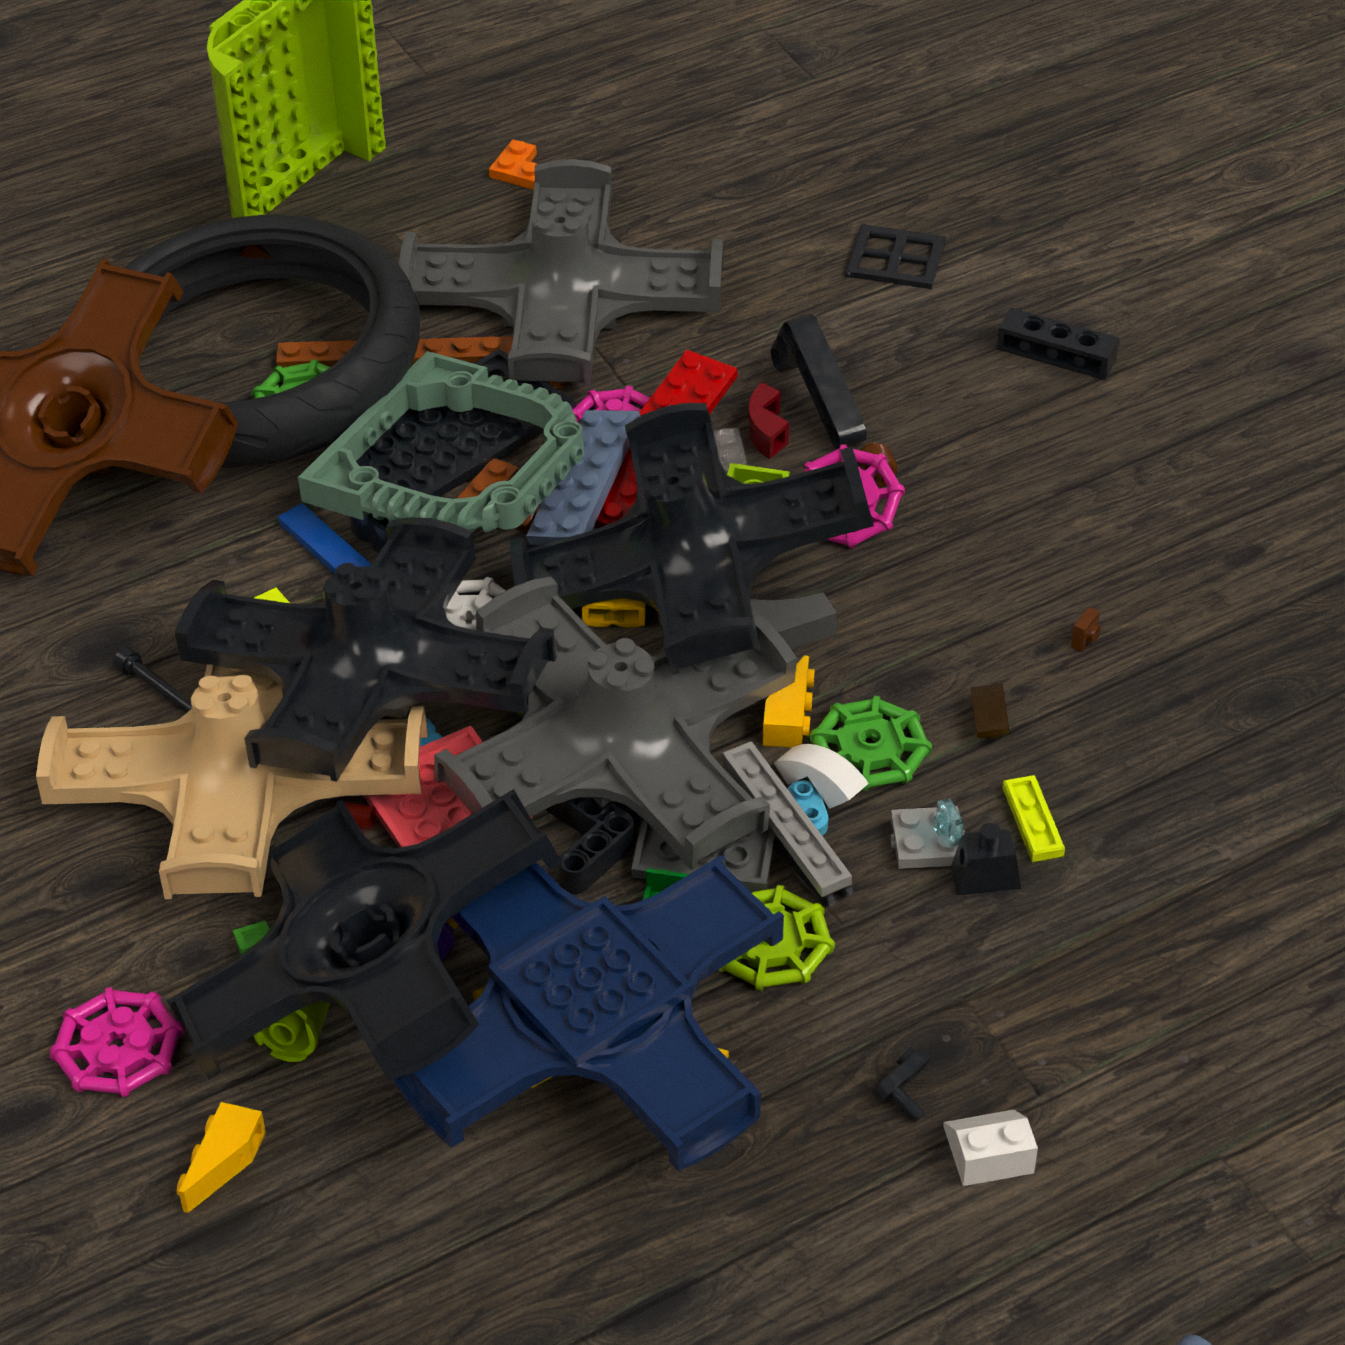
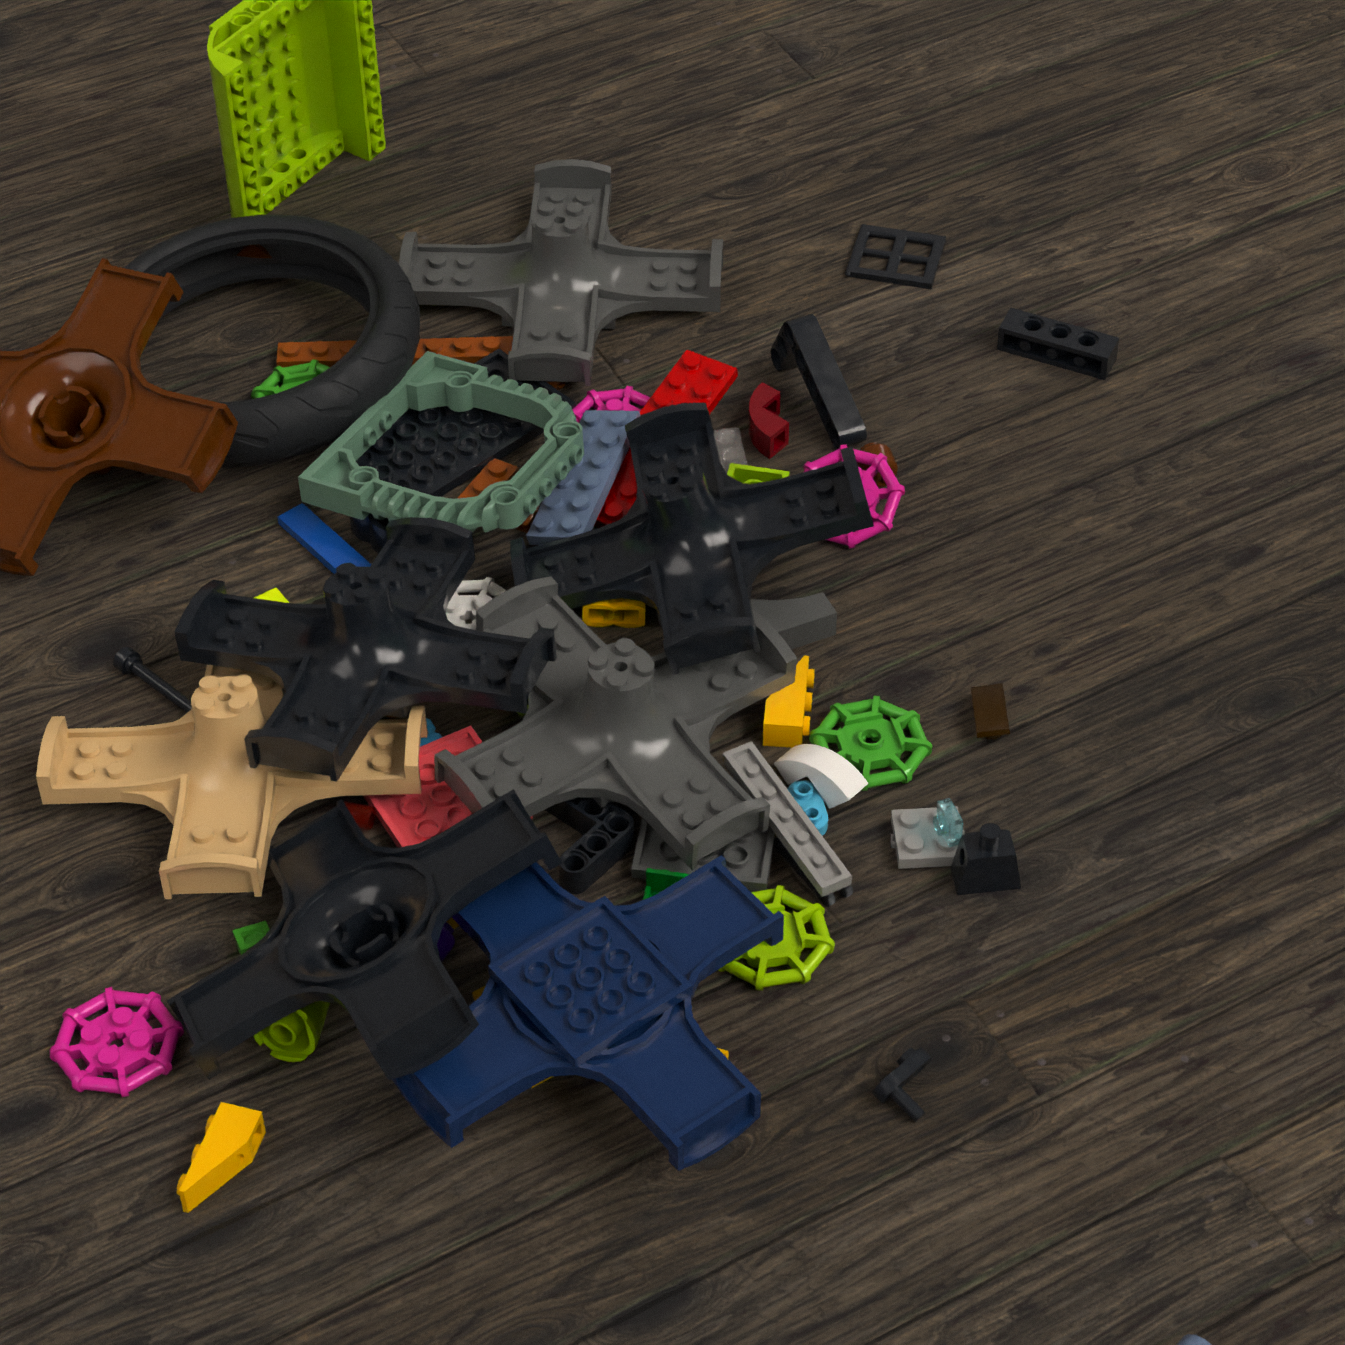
orange plate [489,140,537,190] -> none
white slope [943,1110,1038,1186] -> none
neon yellow tile [1002,775,1065,862] -> none
reddish brown plate [1071,607,1101,652] -> none

